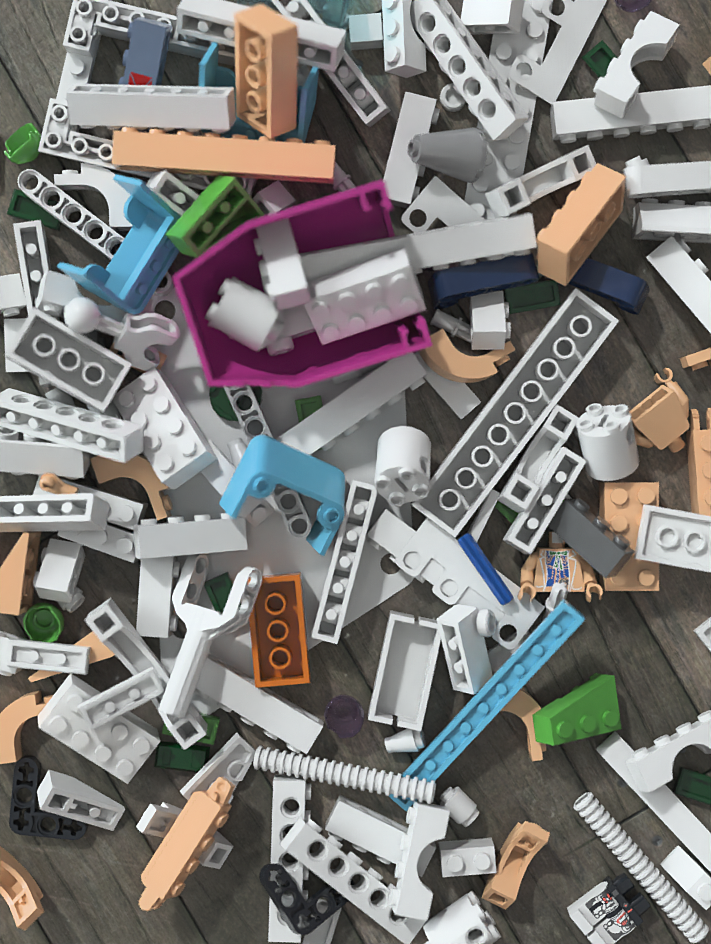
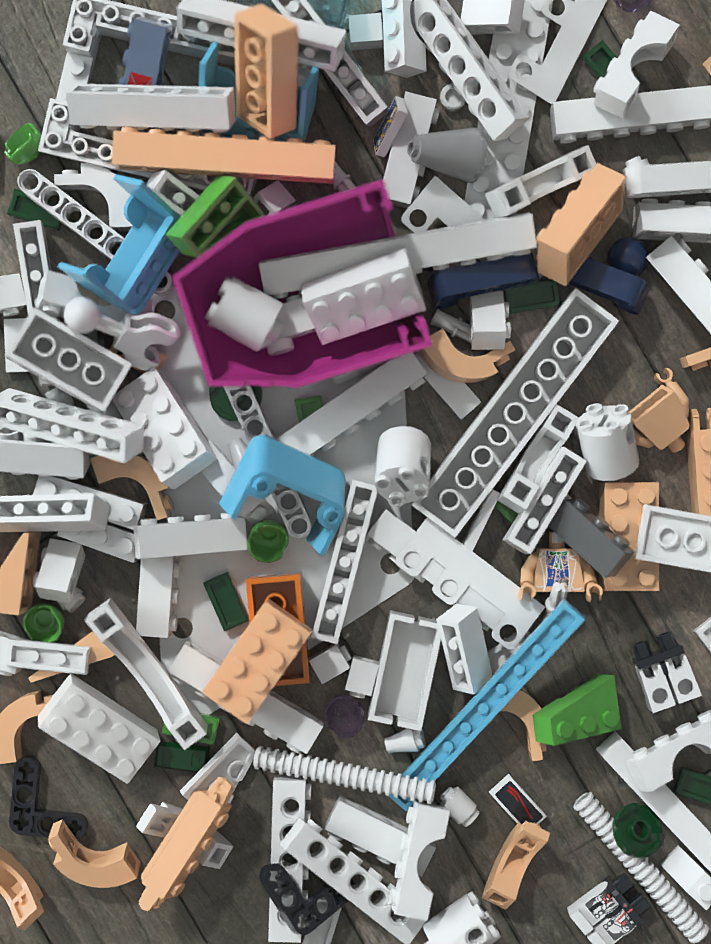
white slope [37,770,125,831] -> none
light nougat arm [39,473,79,495] -> none
white tile [77,667,165,732] -> none
white piece [159,554,262,719] -> none
white brick [254,219,311,311] -> none
white brick [439,838,496,877] -> none
blue axle [458,533,513,605] -> none
white tile [476,609,496,637] -> none
none -> light nougat arch [48,819,141,888]
none -> light nougat brick [202,599,312,724]
none -> bright green hair [248,519,289,563]
none -> white brick [309,644,352,684]
none -> white brick [345,655,379,698]
none -> white tile [373,96,408,157]
none -> black slope [489,774,547,824]
none -> dark blue hair [607,238,649,276]
none -> dark green tile [612,803,662,858]
none -> white hips [632,631,702,713]

